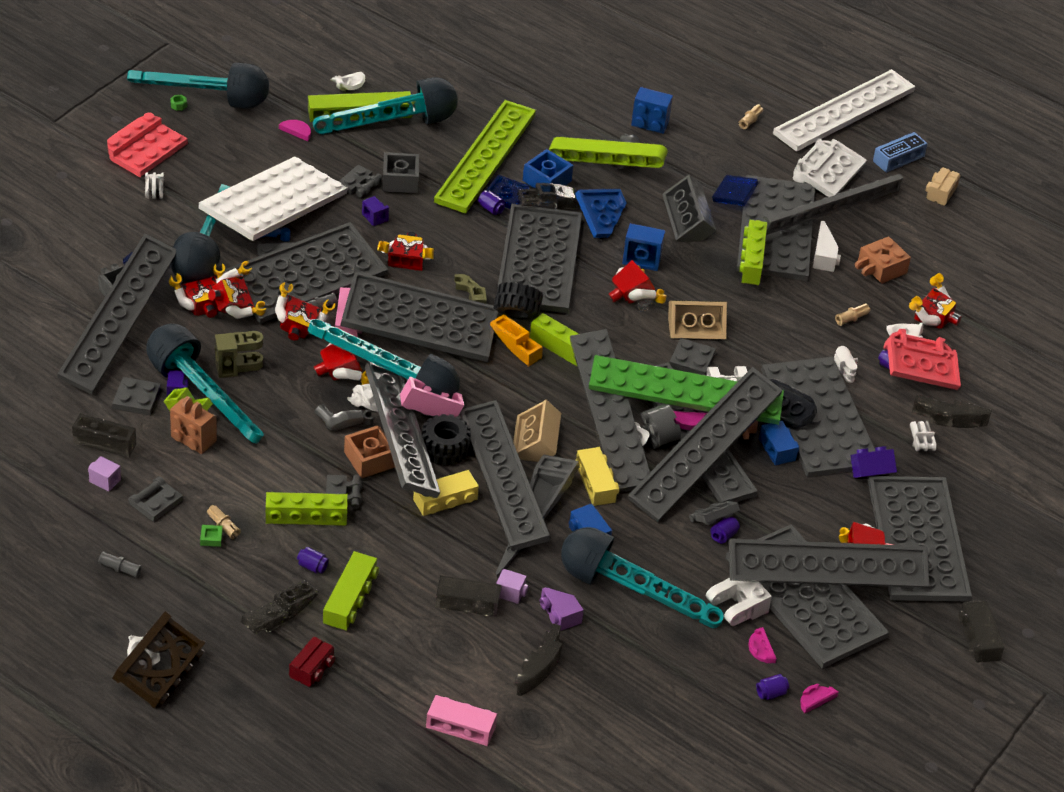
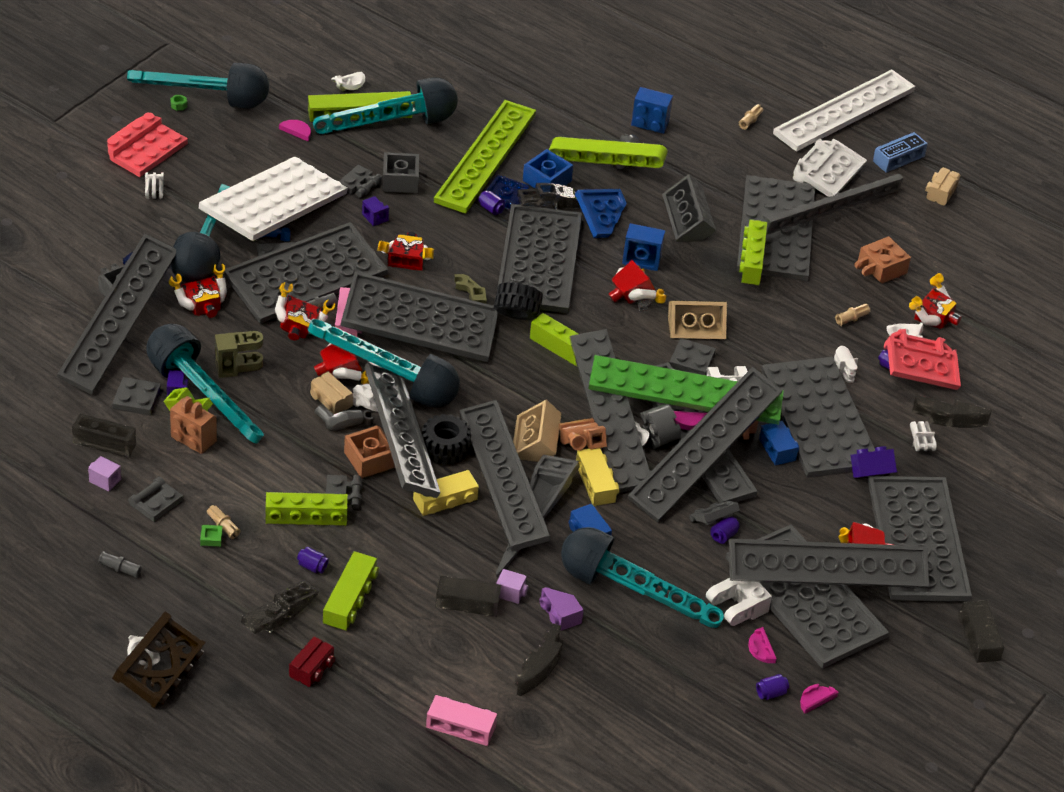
torso [208,261,266,319] -> none
bright pink brick [400,377,464,417] -> none
light orange slope [490,314,543,366] -> none
clear blue tile [712,175,759,206] -> none
black tile [769,379,817,428] -> none
white slope [813,221,841,272] -> none
none -> tan brick [310,372,353,414]
none -> nougat hips [559,418,607,450]

